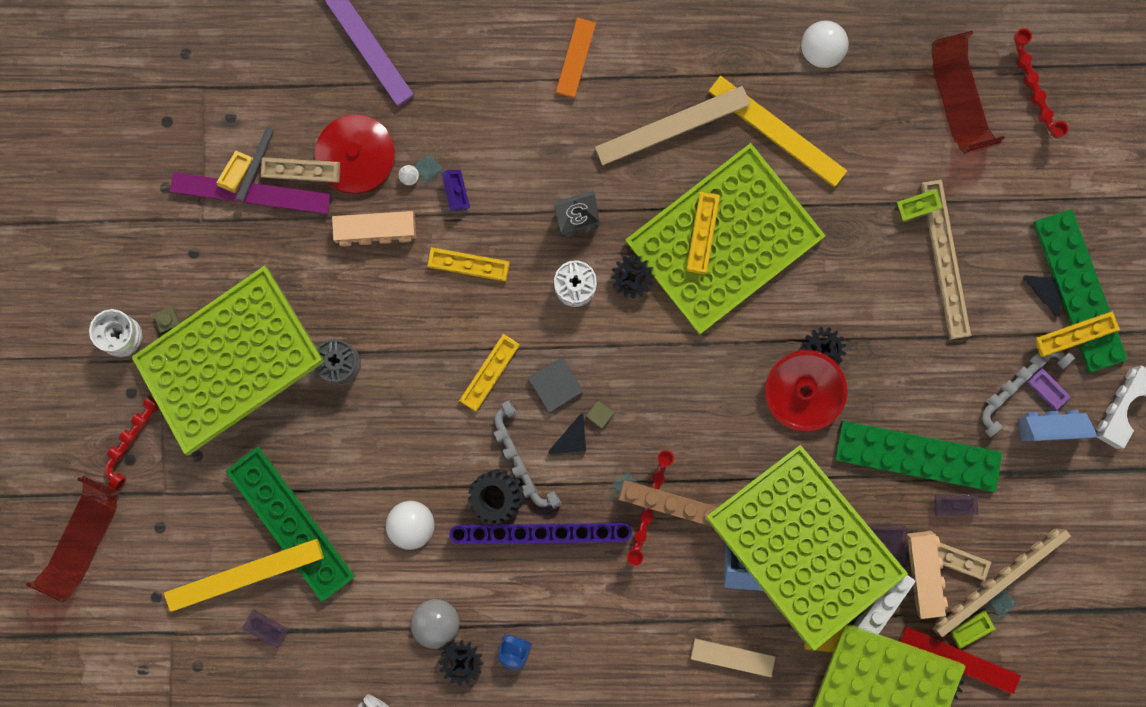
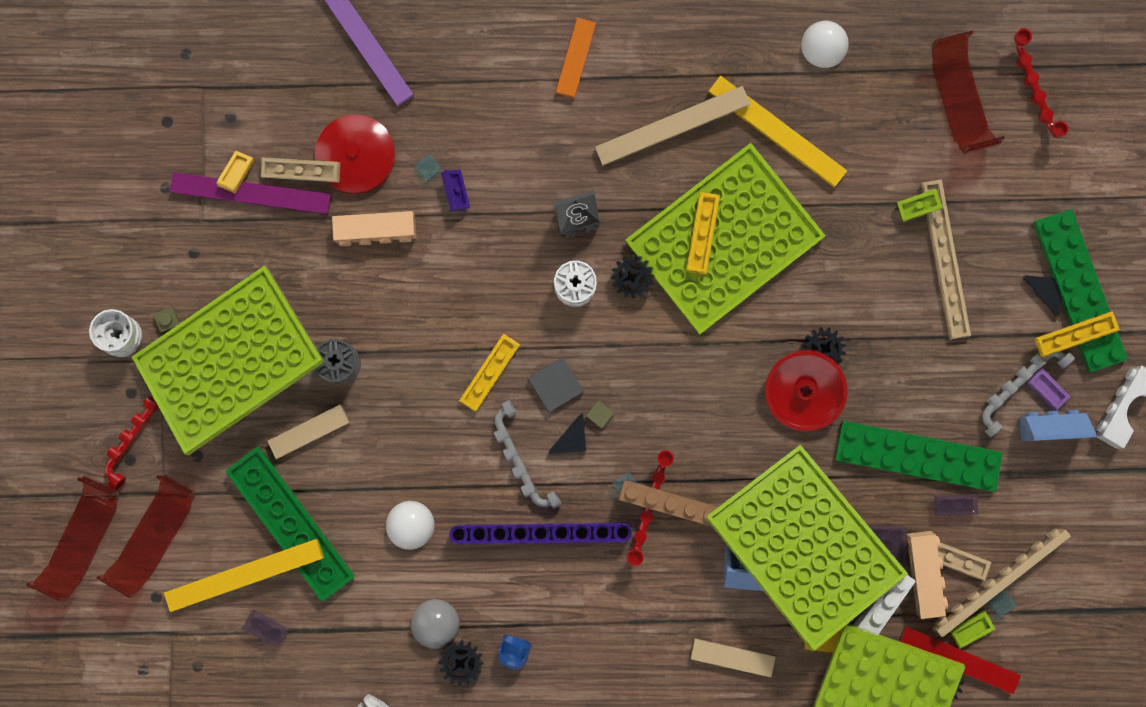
dark grey bar [236,127,274,202] -> none
white plate [399,165,419,185] -> none
yellow tile [427,247,510,282] -> none
black tyre [468,469,524,524] -> none
none -> clear red windscreen [96,473,196,598]
none -> tan tile [267,405,350,459]

